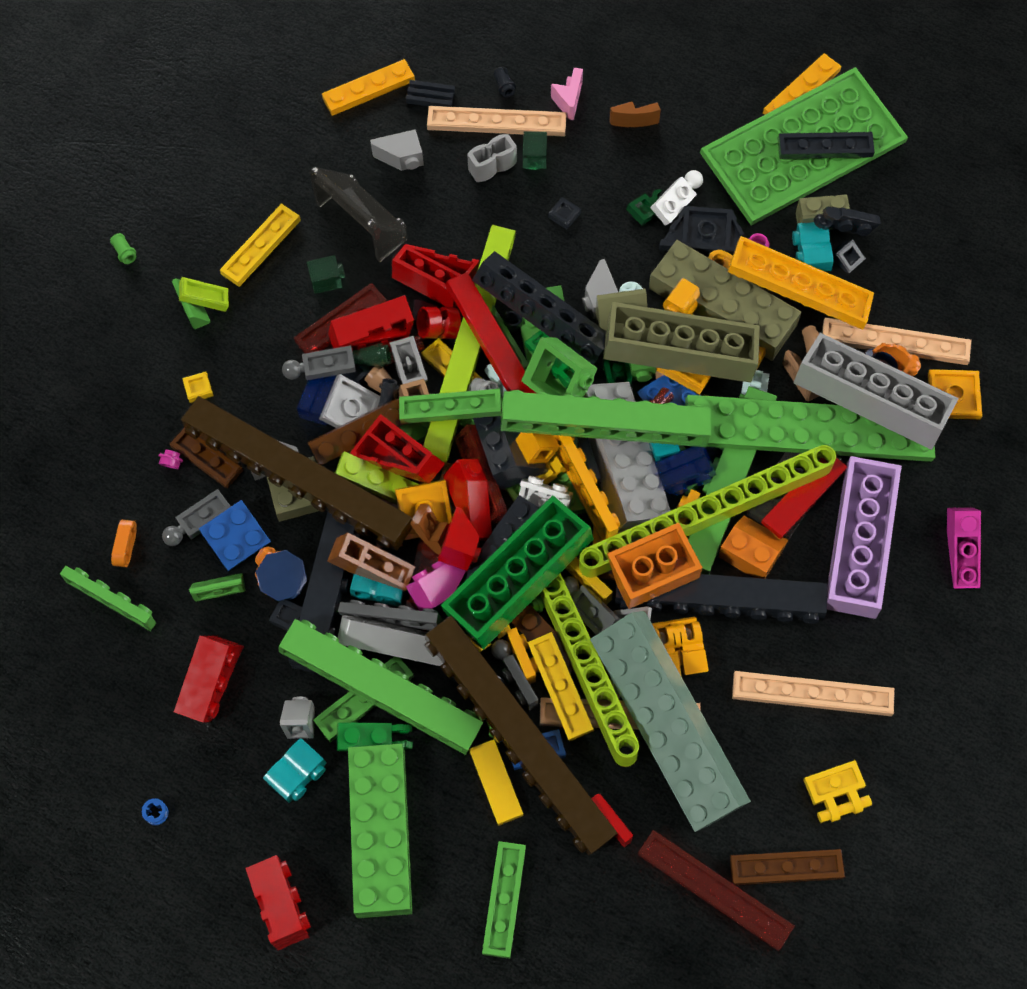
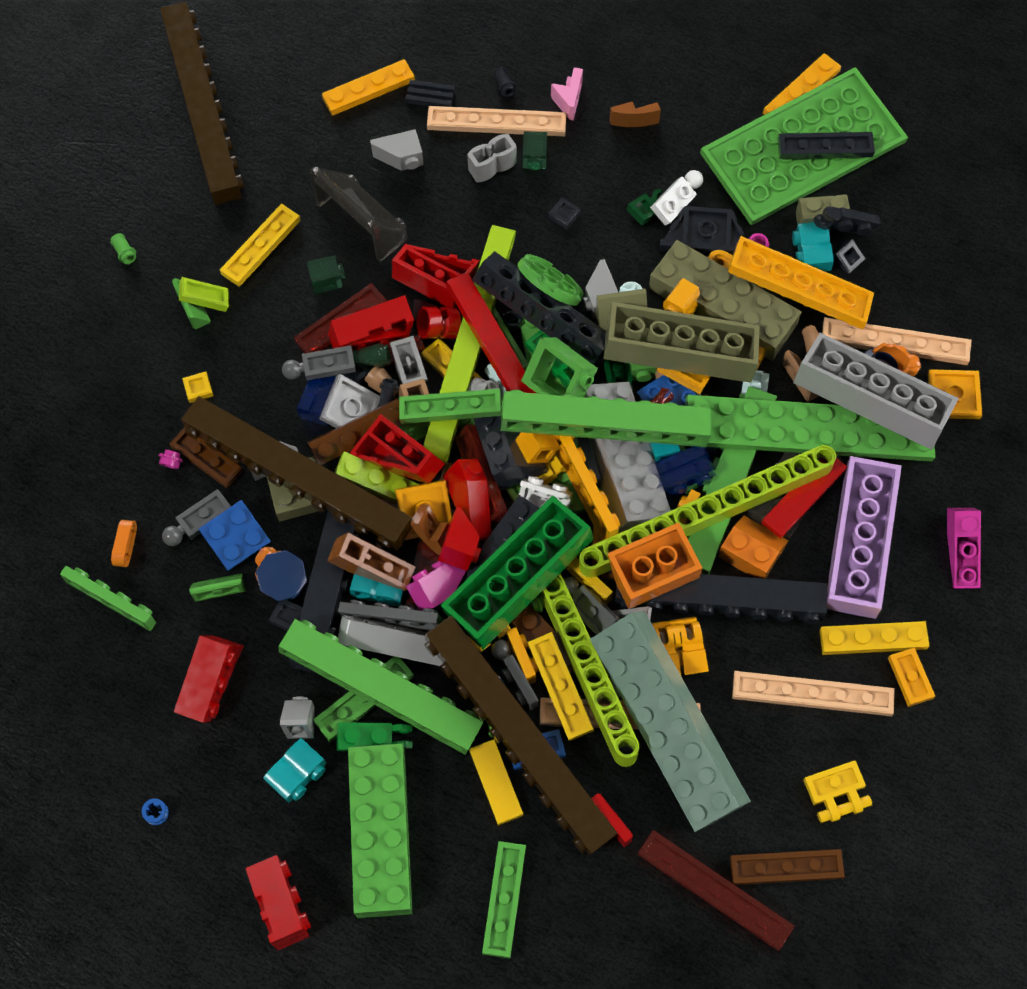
none -> dark brown brick [160,2,244,205]
none -> bright green tile [518,254,584,306]
none -> yellow plate [820,621,929,655]
none -> light orange plate [888,648,935,707]

